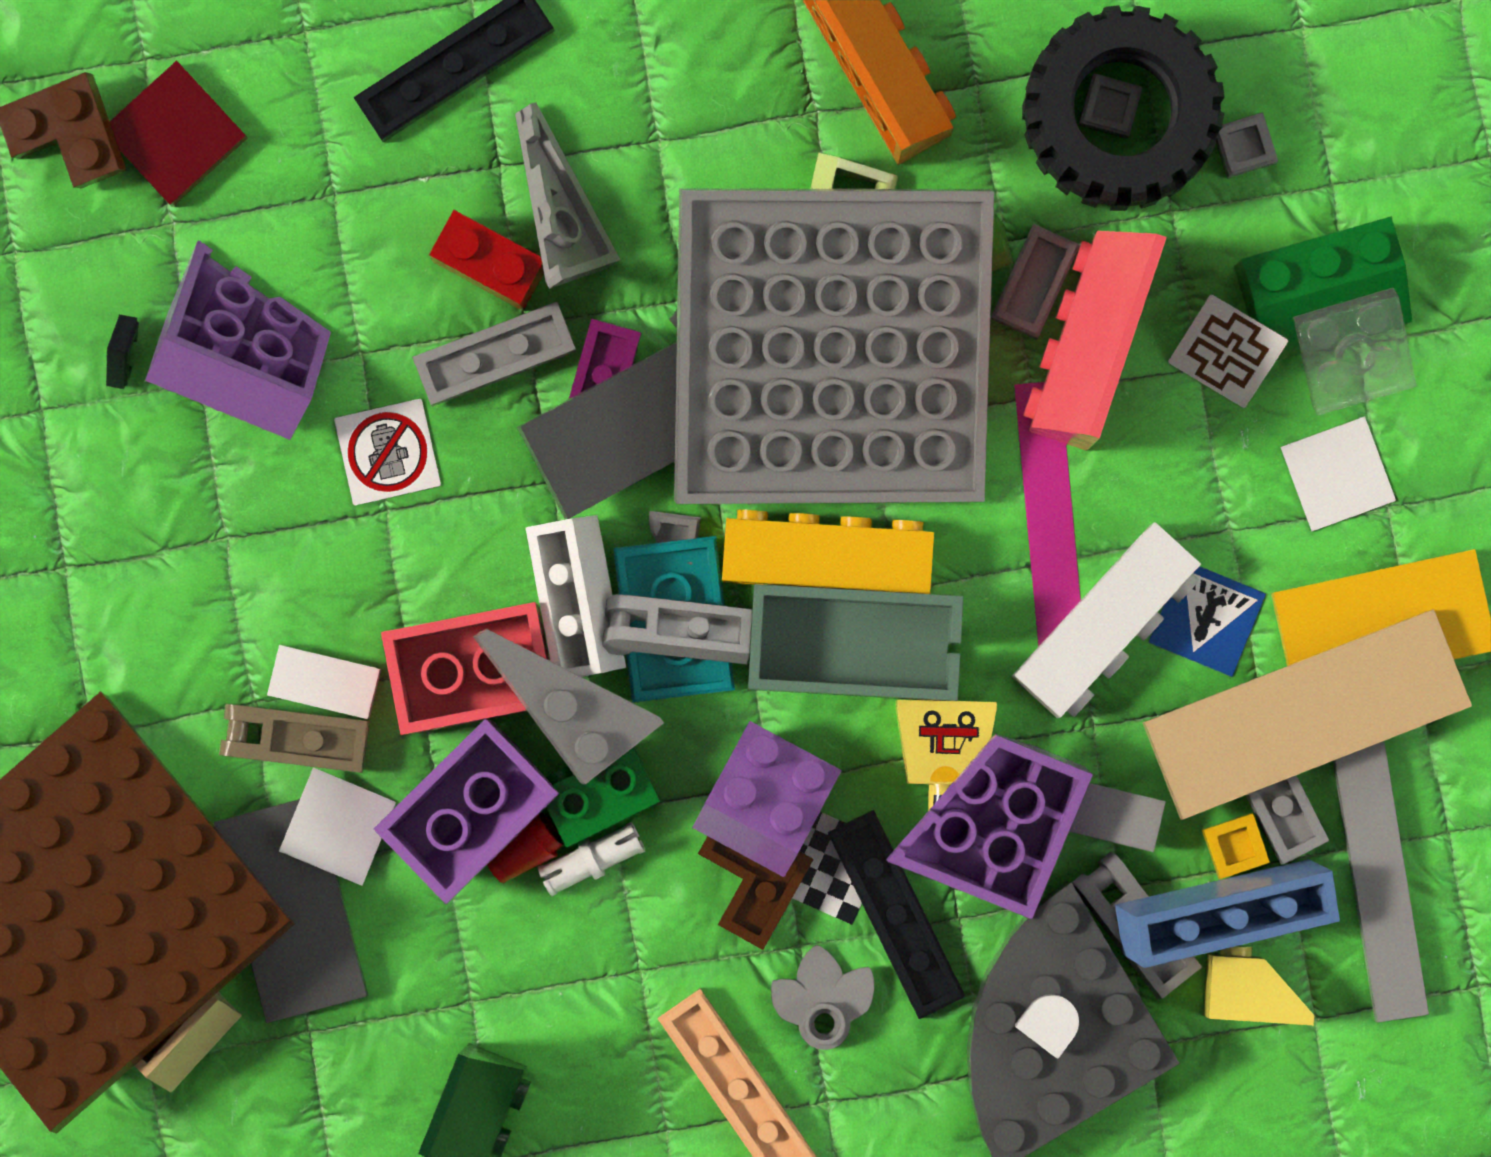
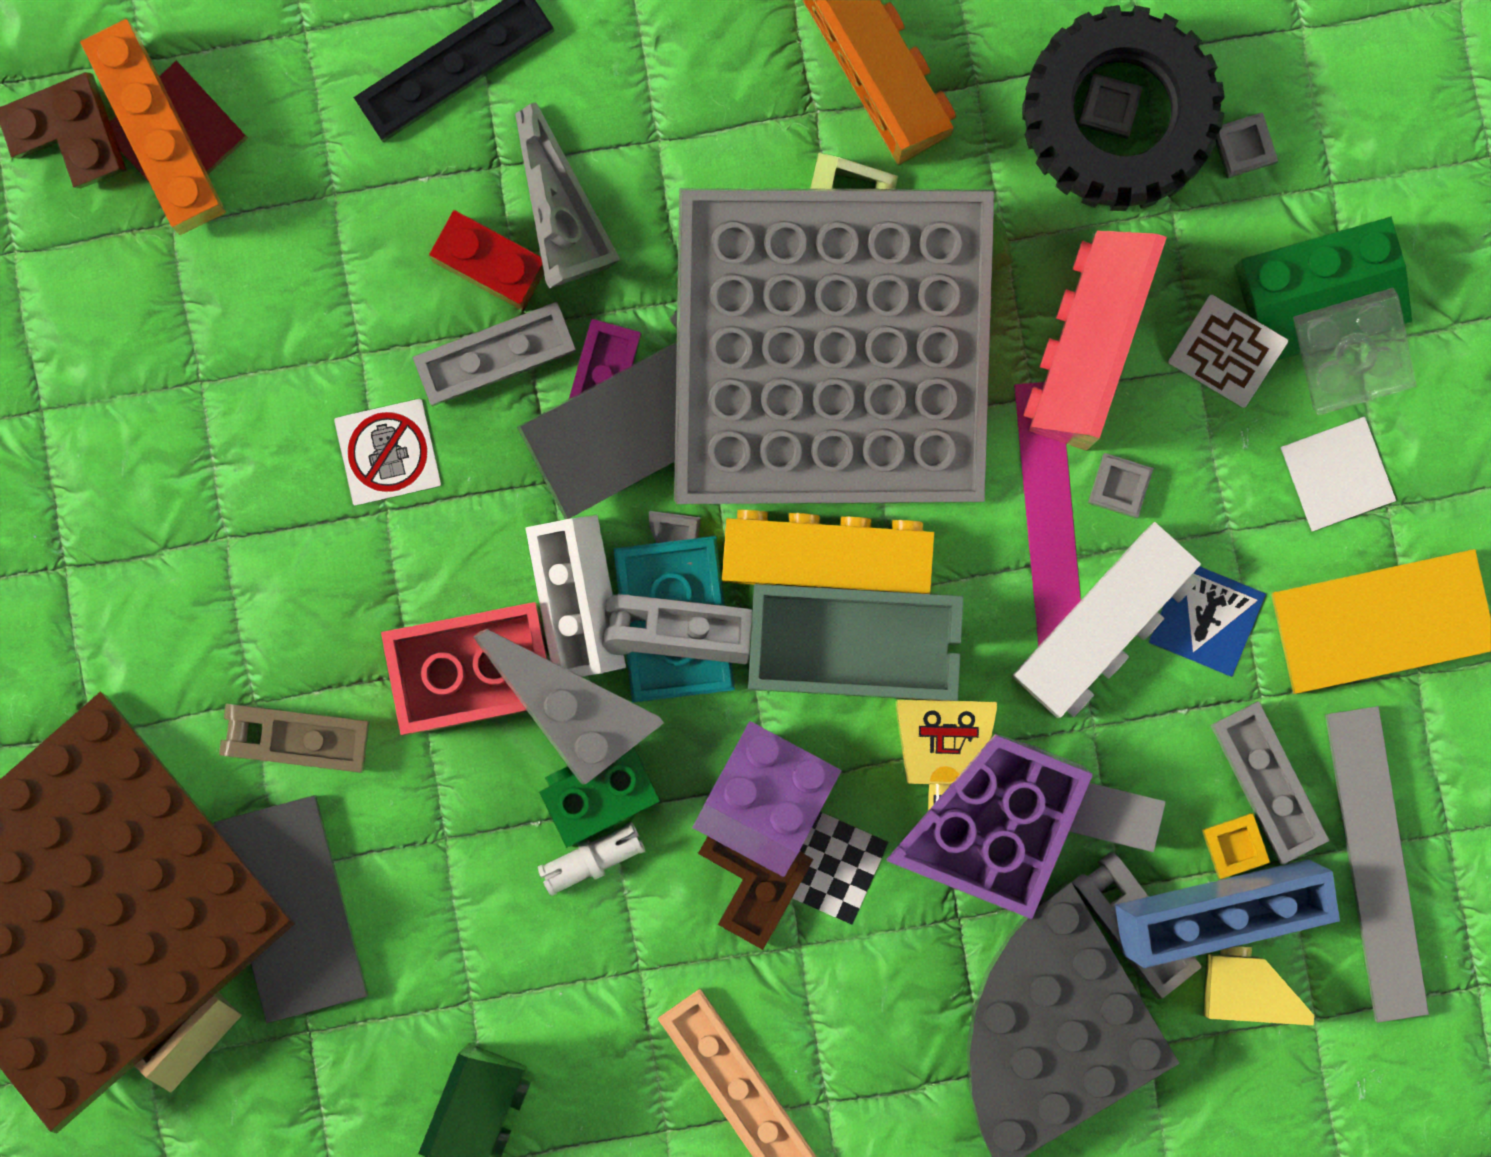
black tile [106,314,139,389] -> none
medium lavender wedge [145,240,331,440] -> none
white tile [267,645,381,719] -> none
white sticker [279,767,396,886] -> none
medium lavender slope [374,719,559,904] -> none
red cone [487,812,564,884] -> none
light grey plate [771,945,874,1050] -> none
black tile [827,810,966,1019] -> none
light grey tile [990,224,1080,340] -> none
white tile [1015,994,1079,1059] -> none
tan tile [1142,609,1472,820] -> none
none -> orange brick [80,18,226,235]
none -> light grey tile [1088,453,1154,519]

